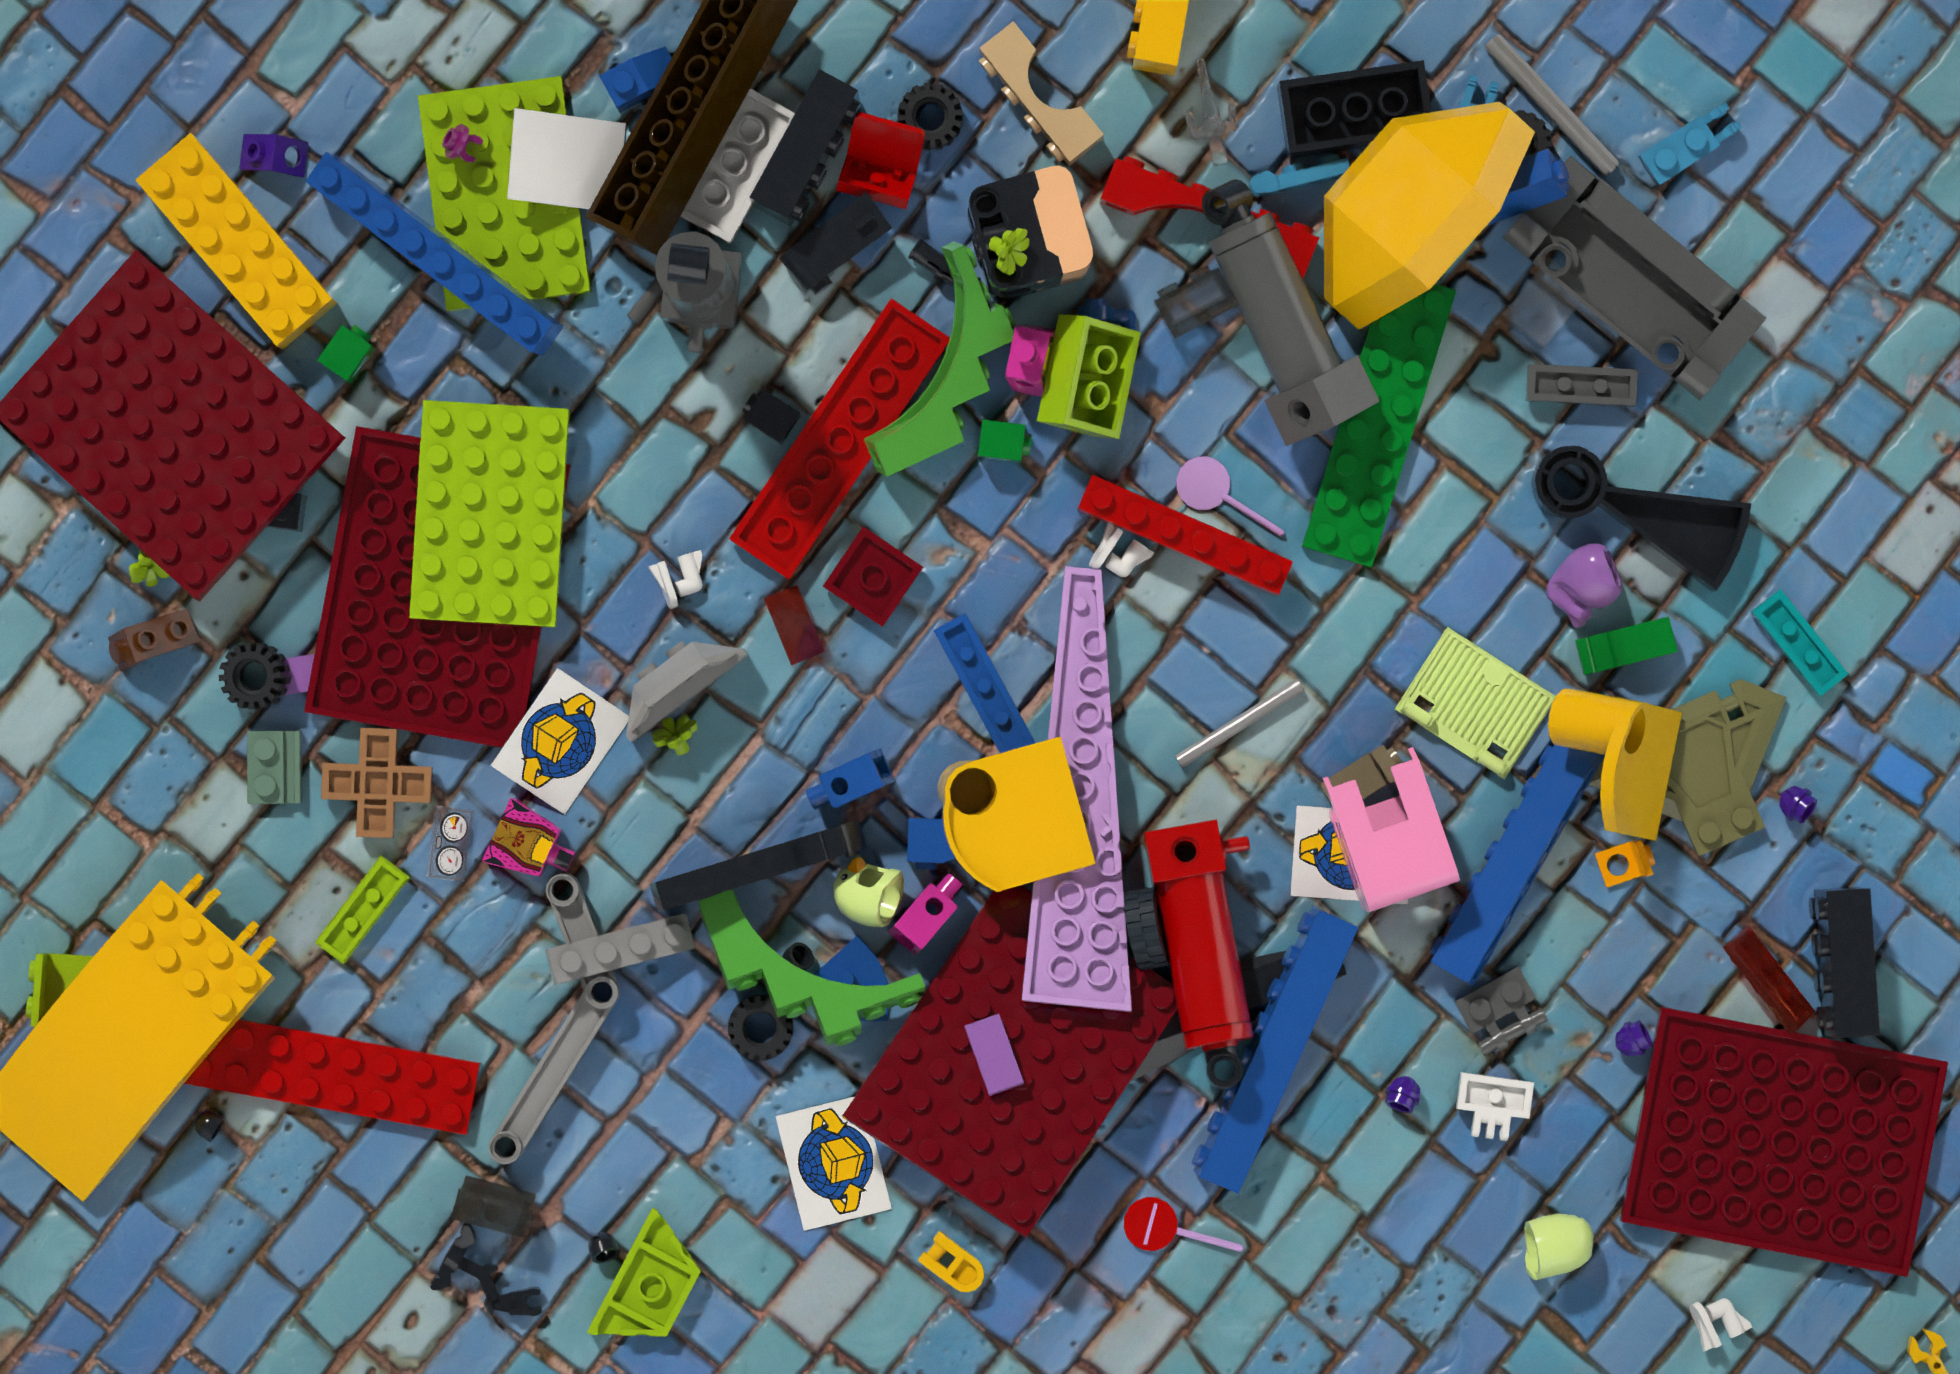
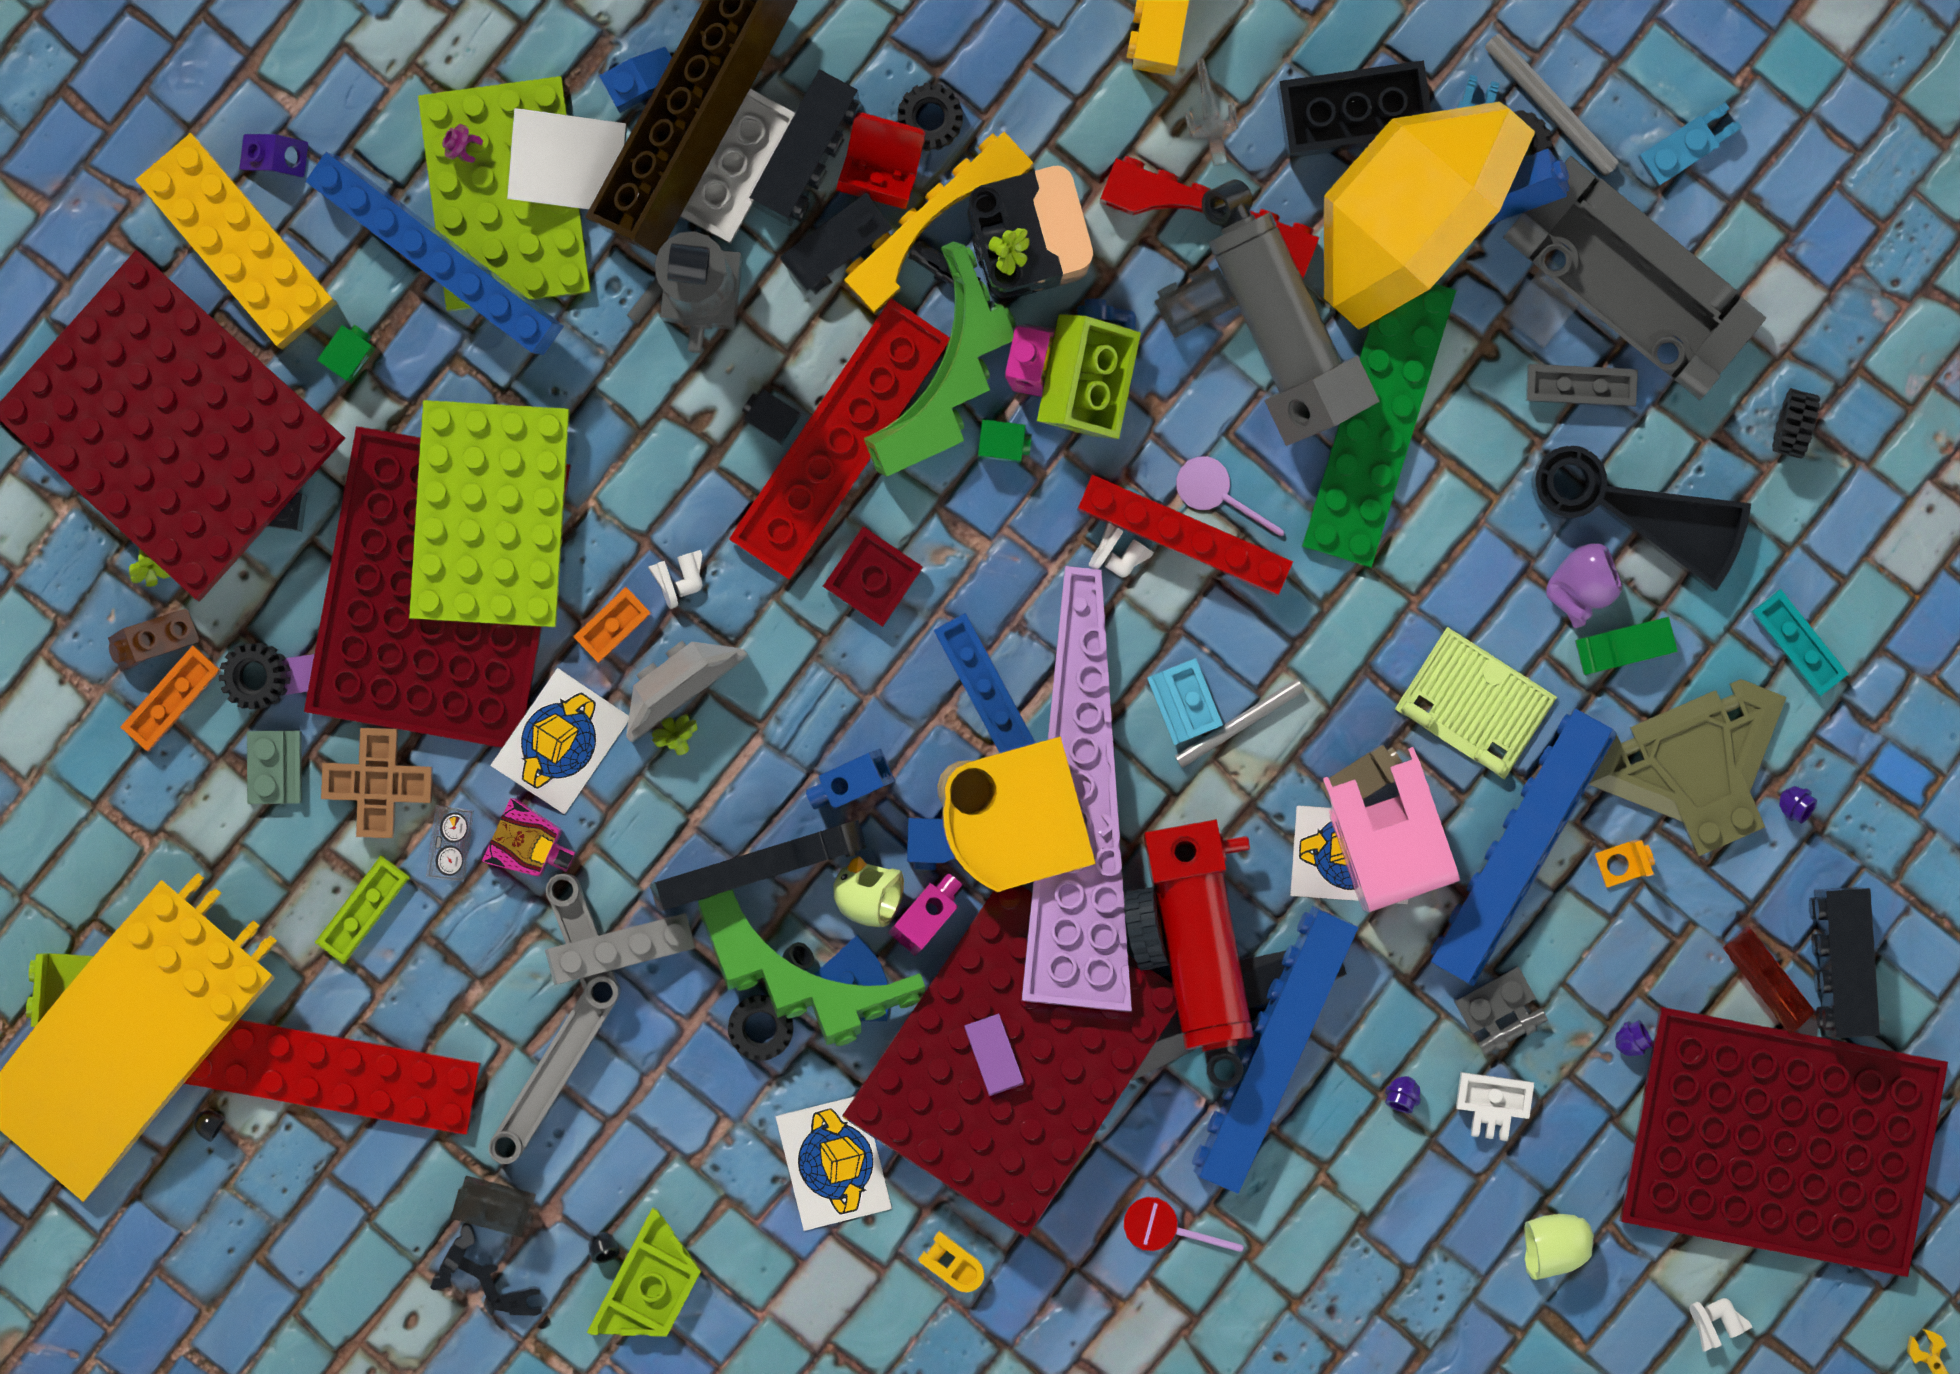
clear red slope [764,585,825,666] -> none
tan arch [978,21,1104,166] -> none
dark azure hinge [1249,154,1350,198] -> none
yellow piece [1548,688,1682,841] -> none
none -> orange plate [120,645,221,751]
none -> orange plate [573,587,652,663]
none -> yellow arch [844,132,1034,315]
none -> medium azure plate [1147,658,1223,745]
none -> black tyre [1772,388,1820,459]

